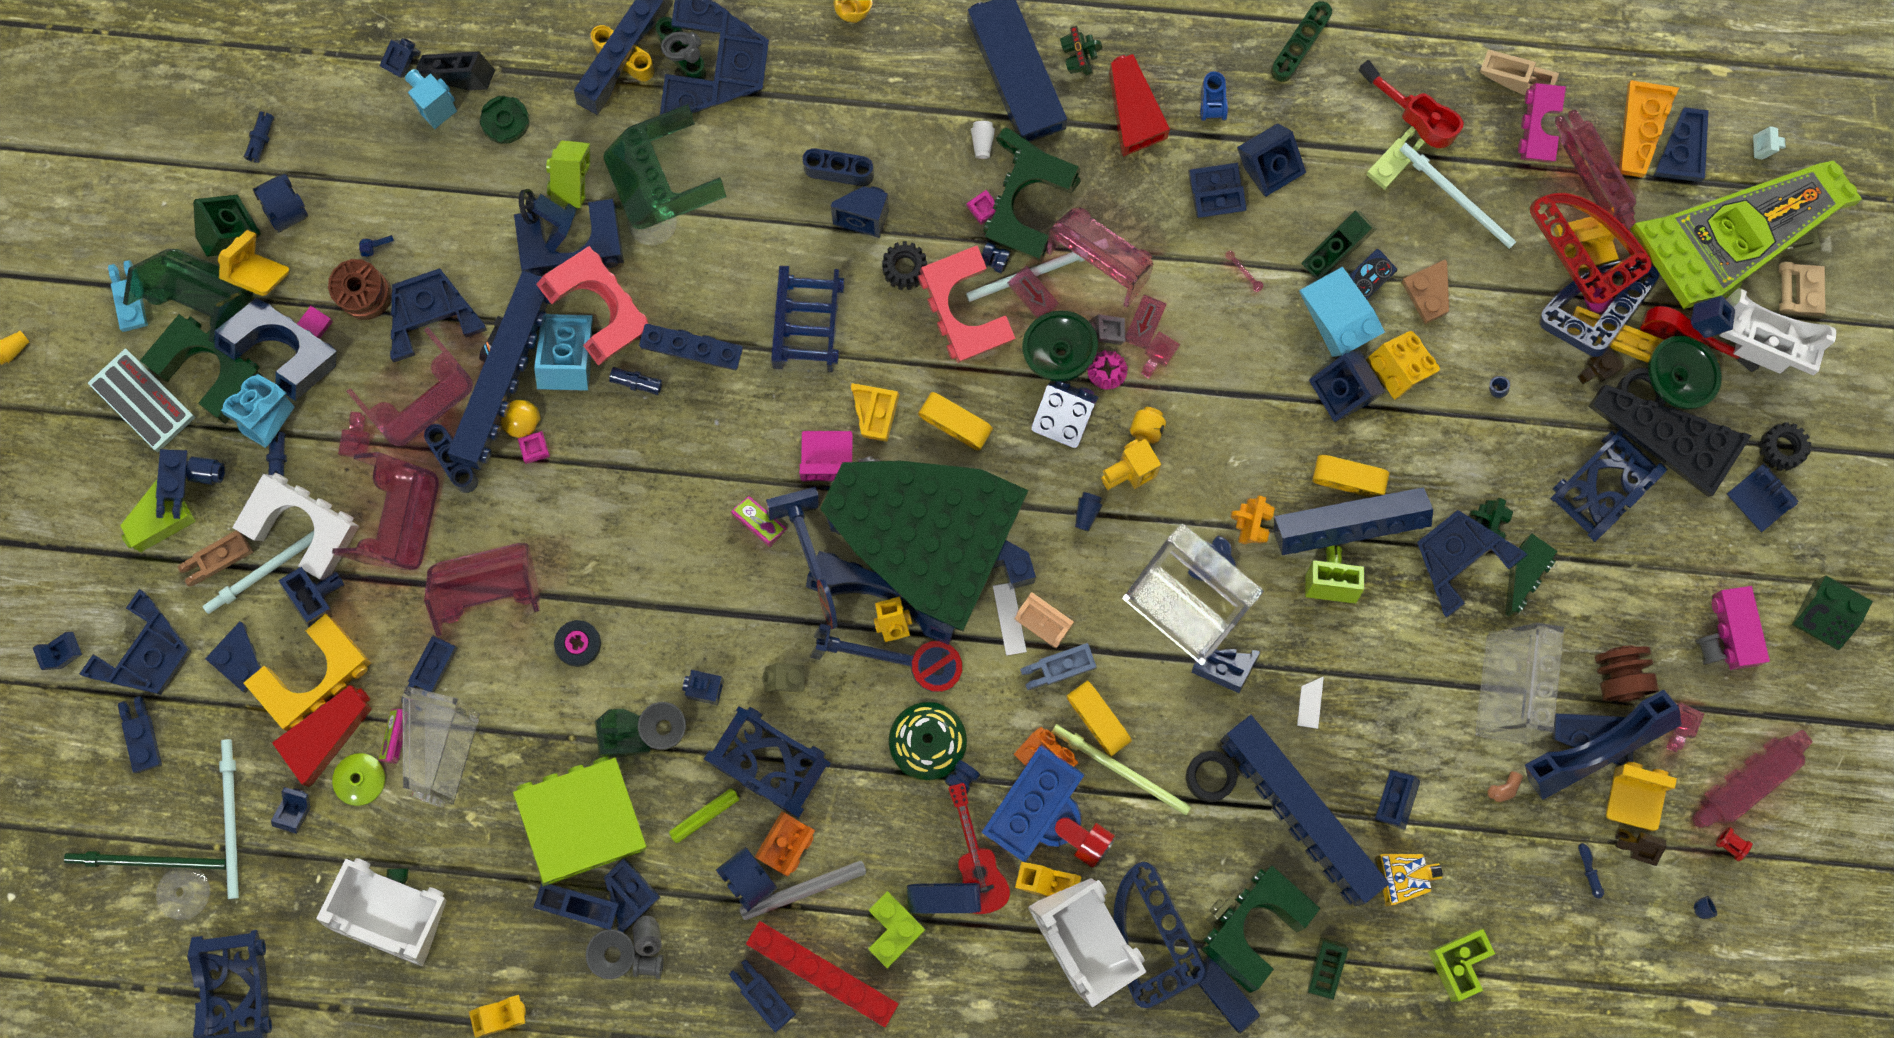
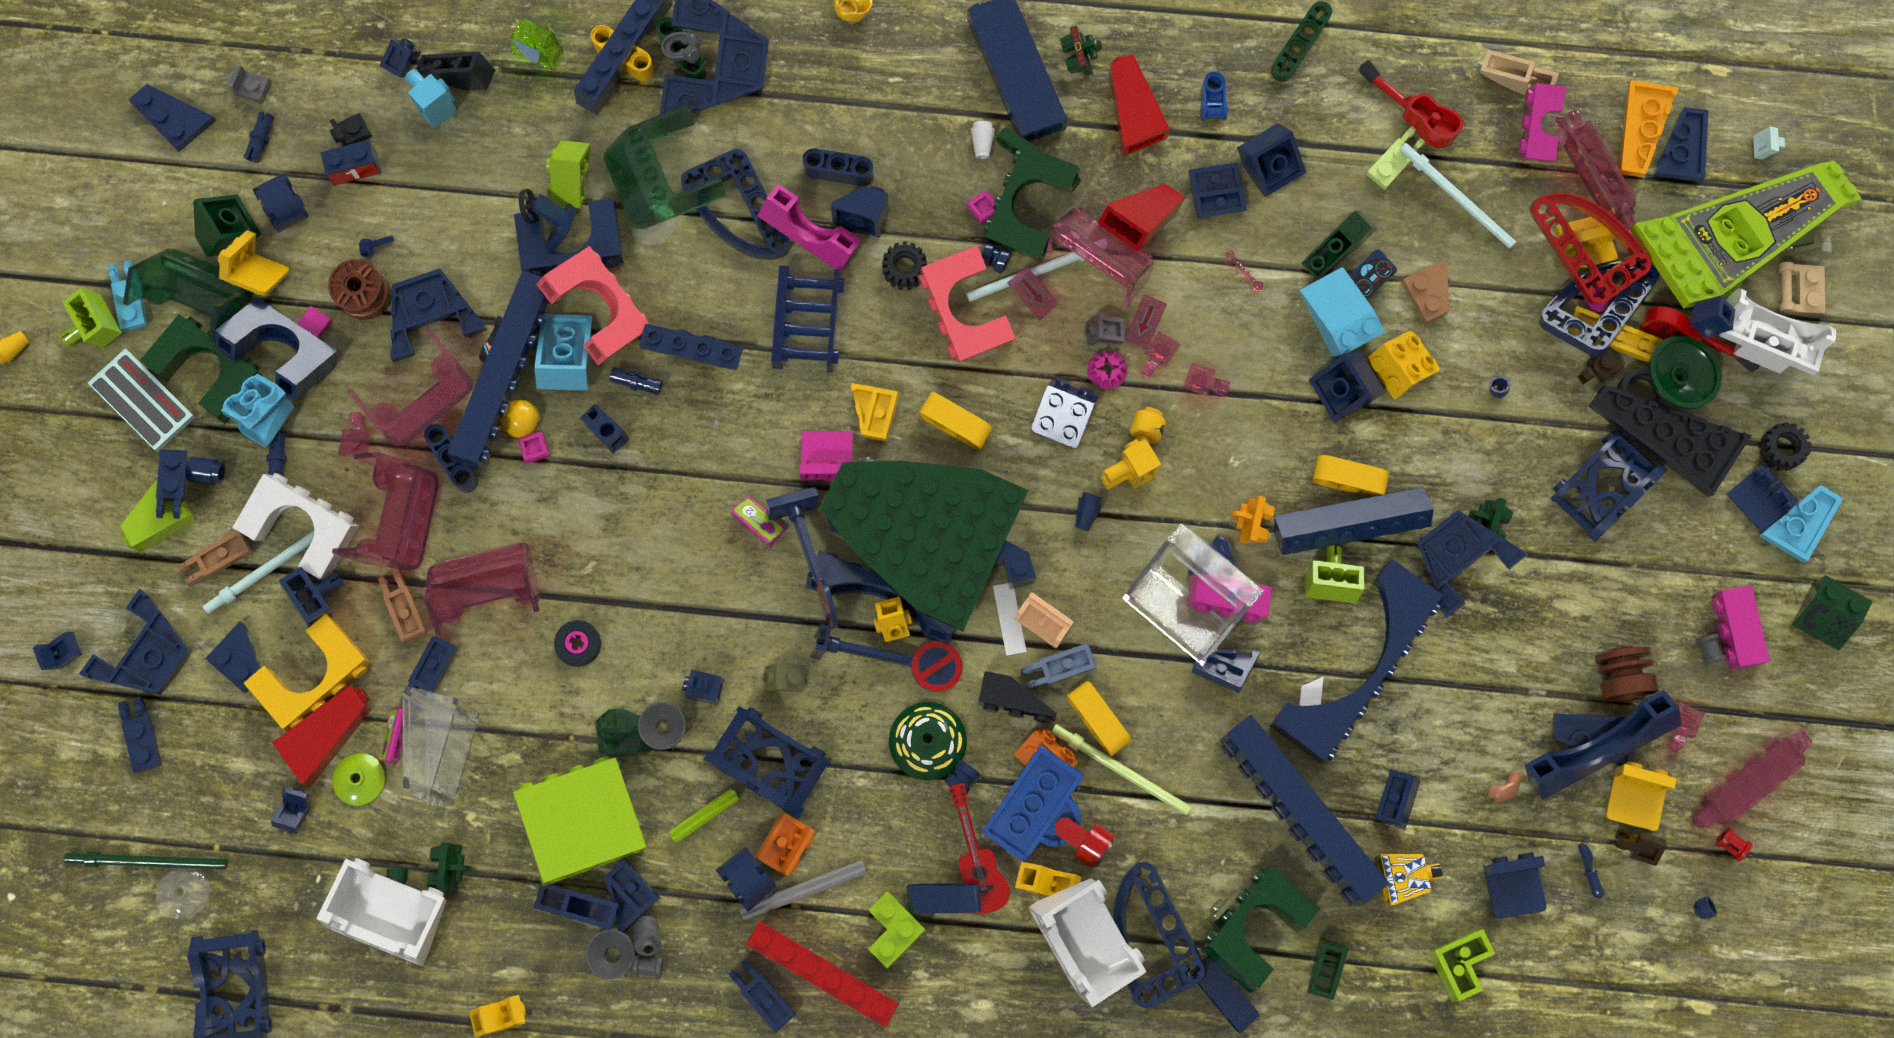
light aqua bar [219,739,239,899] -> none
dark green tile [480,95,529,144] -> none
dark green dish [1022,310,1098,381] -> none
black tyre [1186,750,1237,802] -> none
clear windscreen [1475,622,1564,745] -> none
dark green slope [1505,533,1557,617] -> none
none -> lime brick [60,287,122,348]
none -> dark blue wing [128,84,216,152]
none -> flat silver bracket [228,65,271,104]
none -> dark blue brick [320,140,382,186]
none -> black bracket [329,113,372,146]
none -> medium nougat hinge [378,569,428,644]
none -> dark green hips [427,842,471,893]
none -> clear neon green torso [510,18,564,71]
none -> dark blue leg [580,404,629,454]
none -> dark blue beam [681,149,791,260]
none -> dark pink arch [758,184,861,272]
none -> black slope [978,671,1057,723]
none -> red slope [1097,183,1185,252]
none -> clear pink plate [1183,363,1230,397]
none -> dark pink brick [1186,571,1272,624]
none -> dark blue arch [1270,559,1443,764]
none -> dark blue bracket [1483,852,1547,919]
none -> medium azure wing [1759,485,1843,563]

